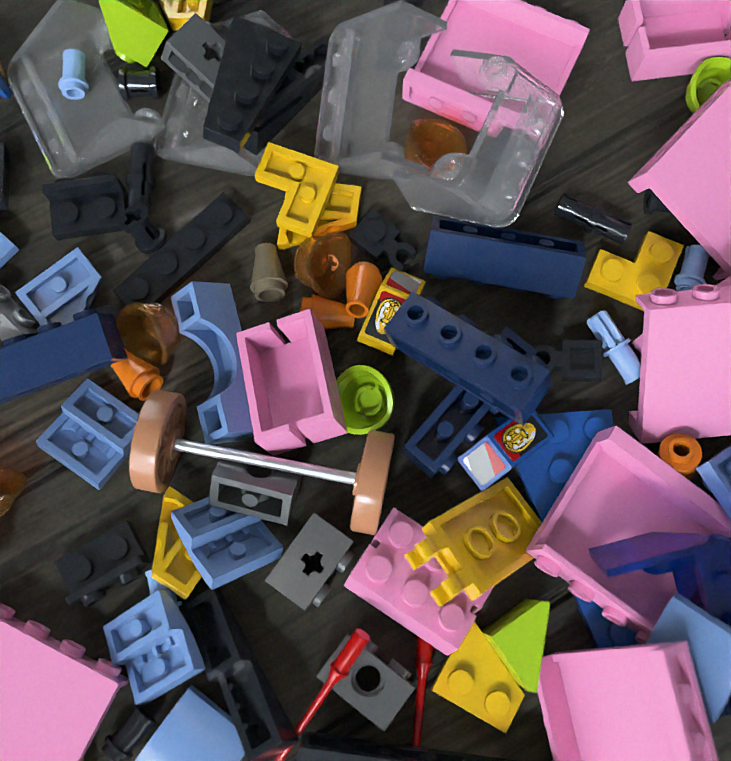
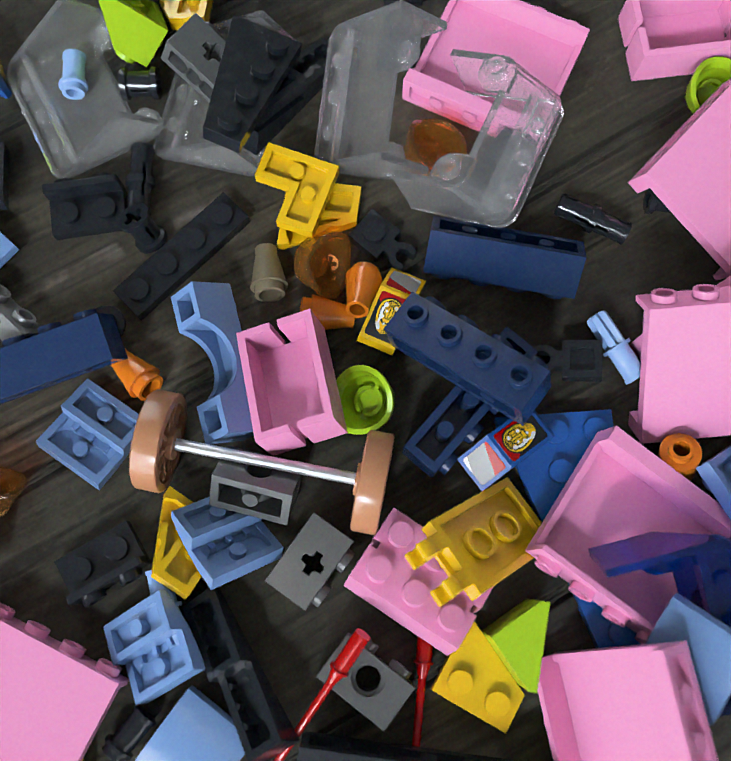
medium blue wing [15,247,104,326] -> none
clear orange helmet [116,302,182,365] -> none
yellow plate [584,231,684,311] -> none
light blue pin [674,245,710,291] -> none

